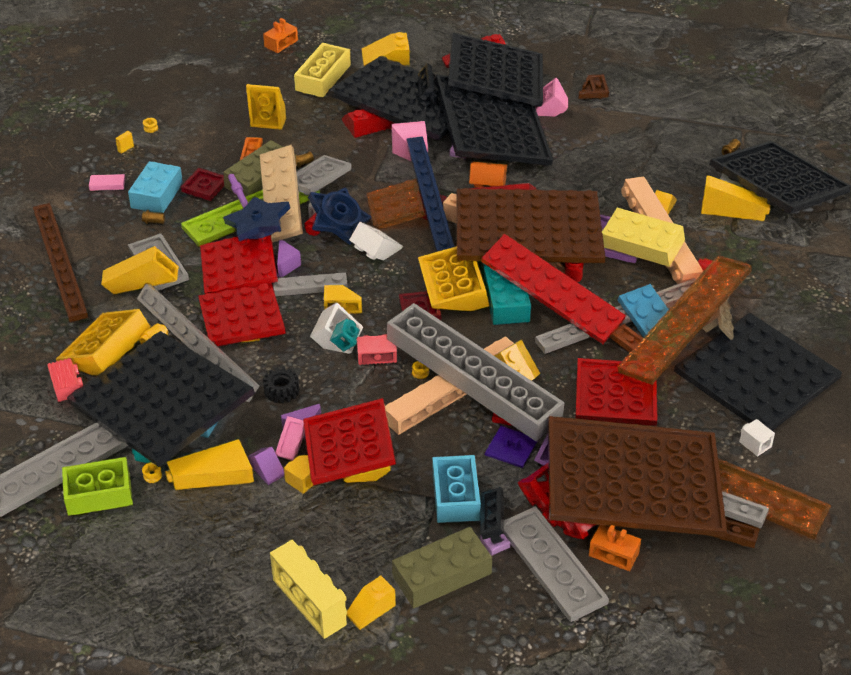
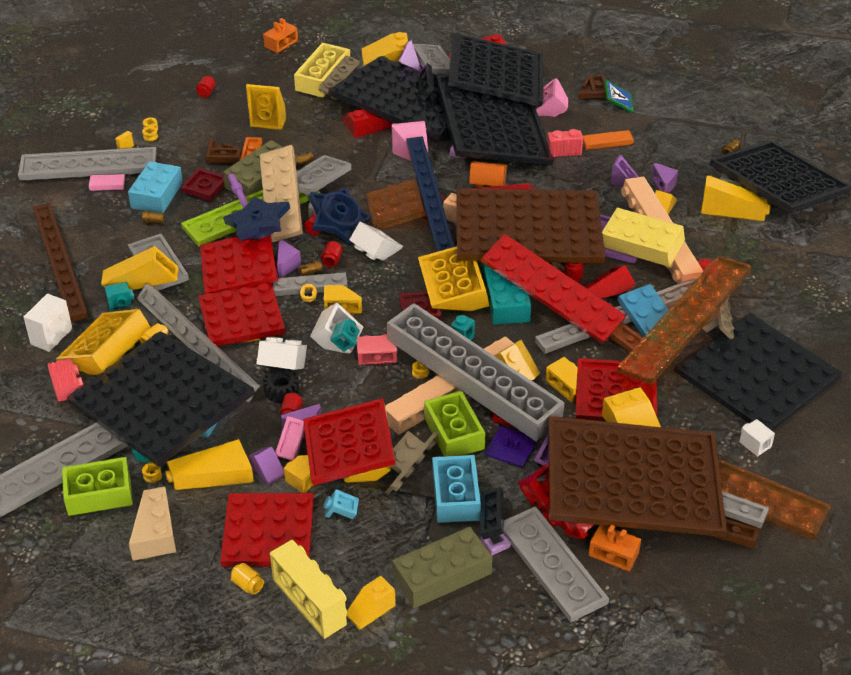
none -> light grey plate [18,147,157,181]
none -> white brick [24,294,72,352]
none -> teal brick [105,282,134,312]
none -> tan wedge [129,487,176,561]
none -> yellow bush [142,126,158,142]
none -> red brick [196,76,216,98]
none -> reddish brown wing [206,139,242,164]
none -> red plate [220,493,314,567]
none -> yellow brick [231,563,264,595]
none -> white brick [257,337,307,370]
none -> red brick [280,393,303,415]
none -> pearl gold pin [298,260,322,276]
none -> yellow bush [300,284,317,302]
none -> dark tan bracket [318,56,360,100]
none -> red brick [321,241,343,268]
none -> medium azure bracket [324,490,359,519]
none -> dark tan bracket [385,431,437,495]
none -> slope [398,40,421,71]
none -> light grey plate [413,44,450,76]
none -> lime brick [424,391,485,457]
none -> teal brick [451,315,475,340]
none -> yellow slope [546,357,577,403]
none -> coral brick [547,129,583,157]
none -> orange tile [582,130,634,150]
none -> red wedge [584,265,636,298]
none -> yellow slope [602,387,661,427]
none -> piece [604,79,634,113]
none -> medium lavender slope [611,155,639,187]
none -> medium lavender slope [651,163,678,194]

